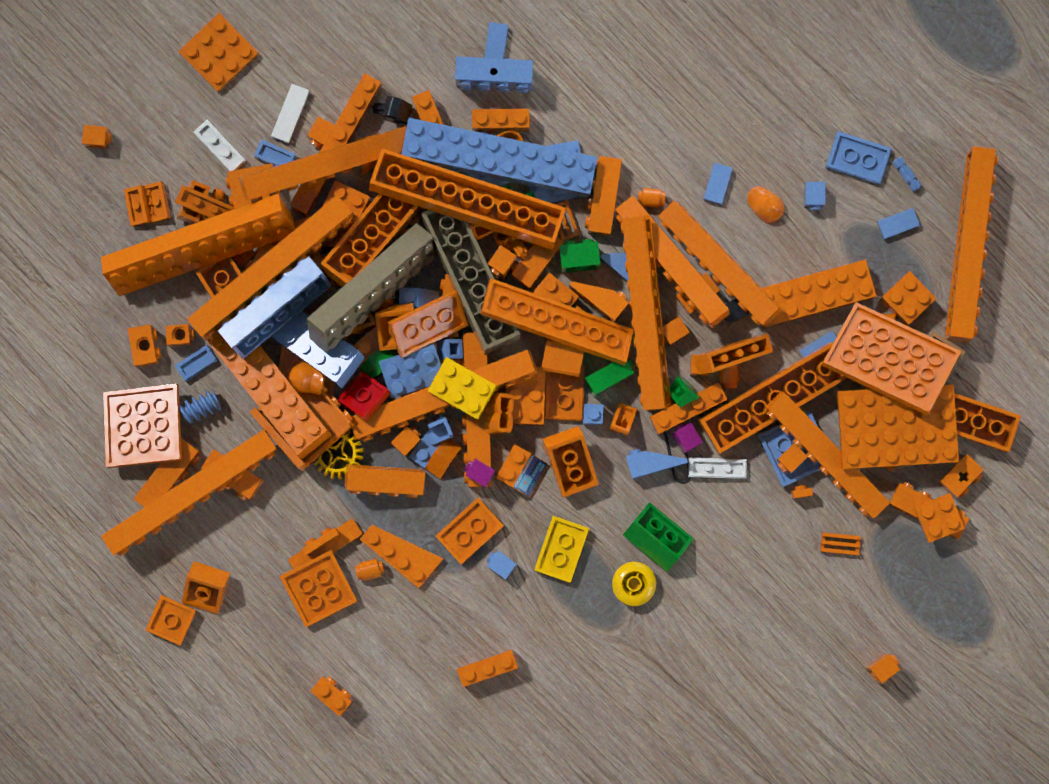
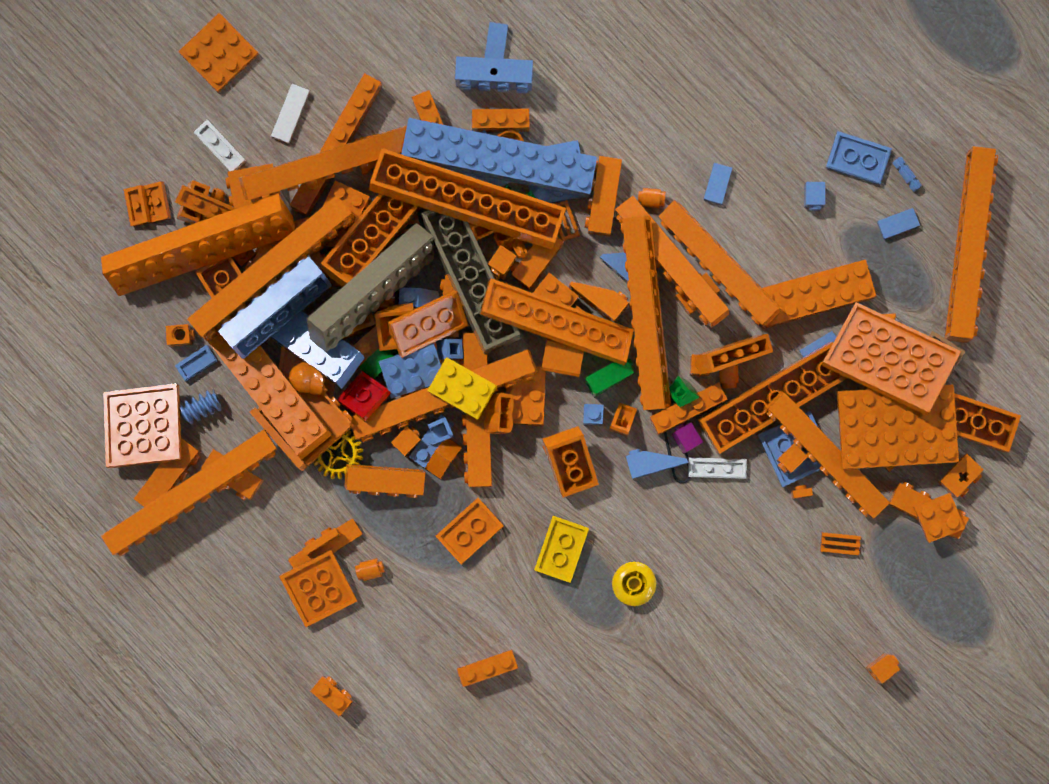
orange brick [82,125,112,149] -> none
orange brick [127,324,161,368] -> none
orange plate [145,595,197,646] -> none
orange slope [182,561,230,614] -> none
medium blue tile [254,139,297,166] -> none
orange brick [307,116,334,148] -> none
orange wing [360,525,443,588] -> none
black beam [372,96,413,124] -> none
magenta brick [464,459,495,488] -> none
medium blue brick [486,551,517,580] -> none
slope [496,444,548,498] -> none
orange tile [544,363,585,421] -> none
green brick [559,239,600,273] -> none
green slope [623,502,694,572] -> none
orange brick [663,316,690,347] -> none
black brick [724,298,750,326] -> none
orange piece [747,186,785,223] -> none
orange brick [879,271,937,326] -> none

